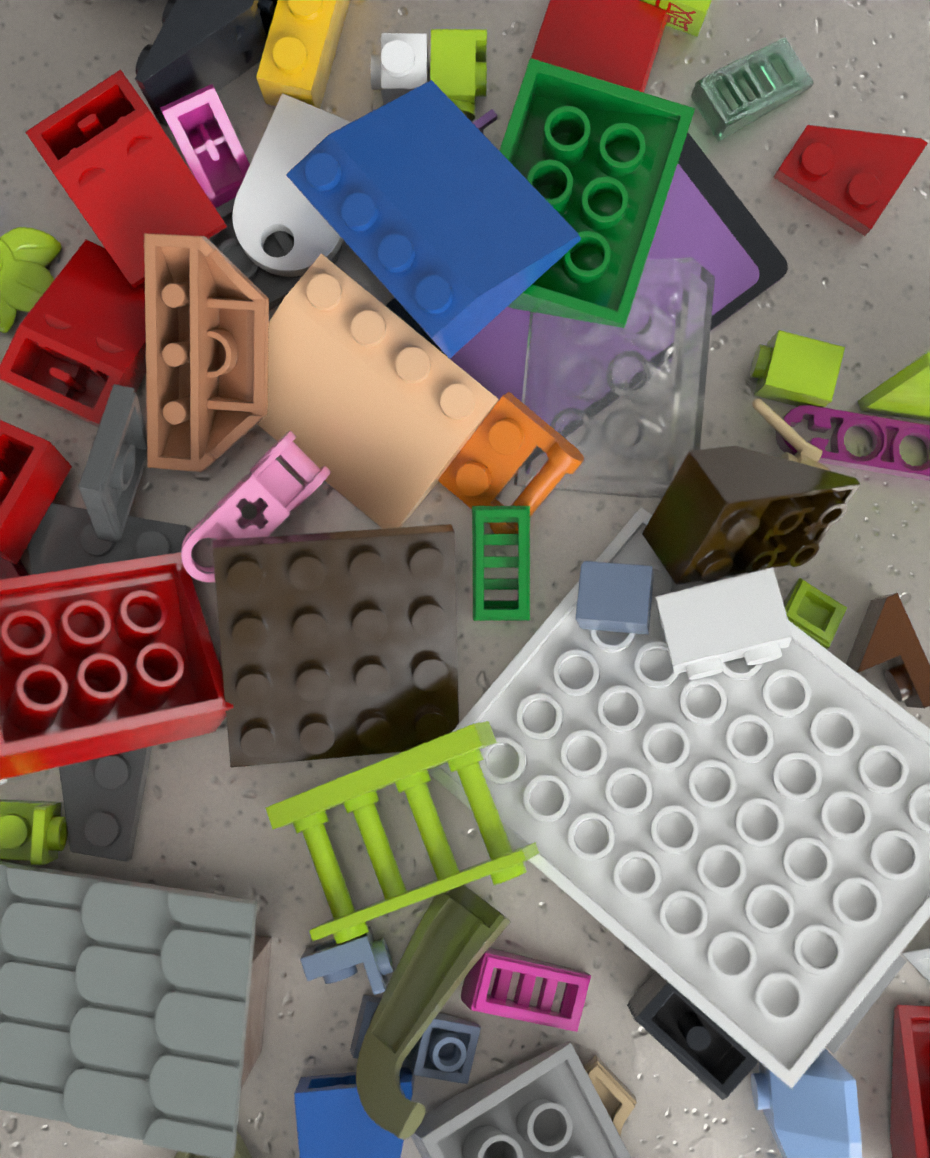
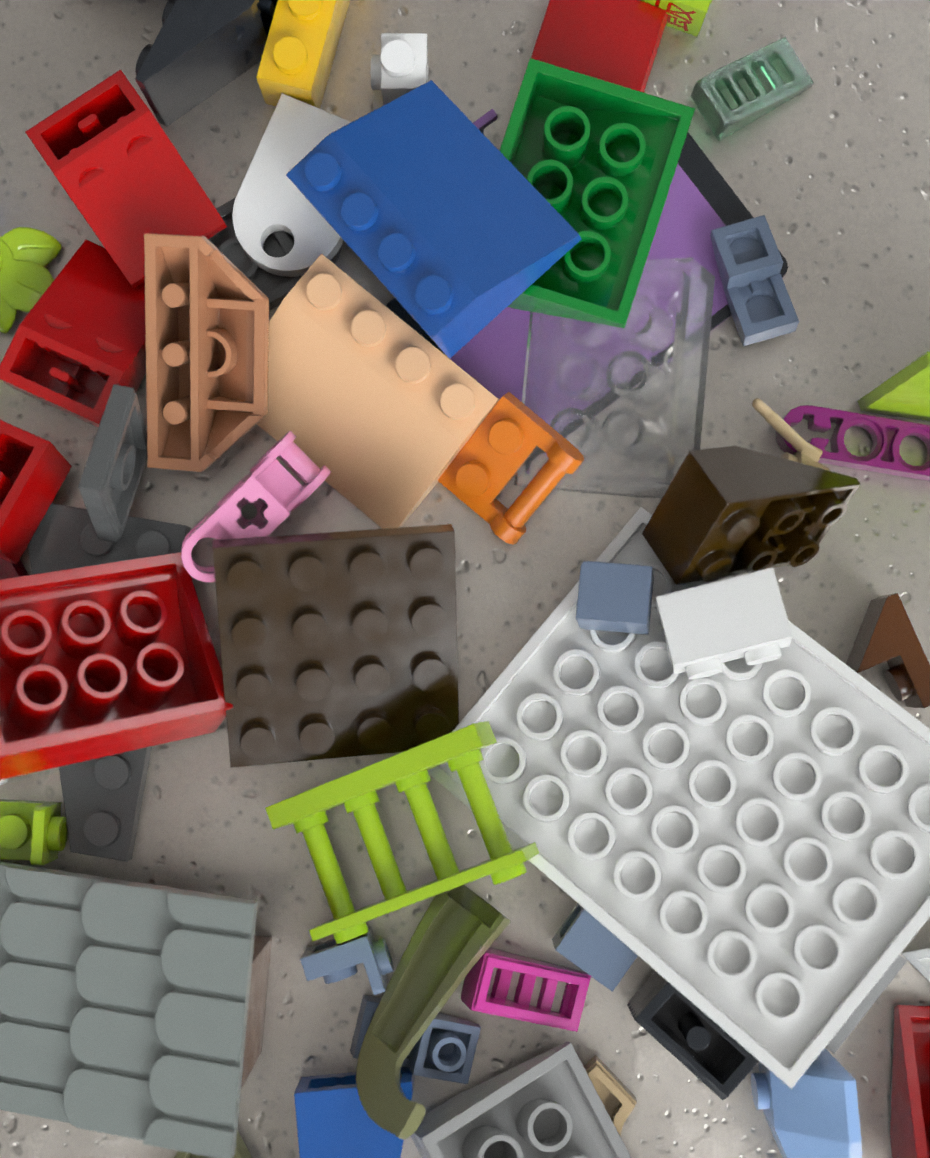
dark pink slope [160,84,250,208] -> none
lime brick [430,29,487,121] -> none
green slope [472,506,530,621] -> none
lime brick [750,330,845,407] -> none
red wing [773,125,928,236] -> none
lime slope [783,578,847,649] -> none
none -> sand blue panel [552,903,638,992]
none -> sand blue slope [710,215,799,347]

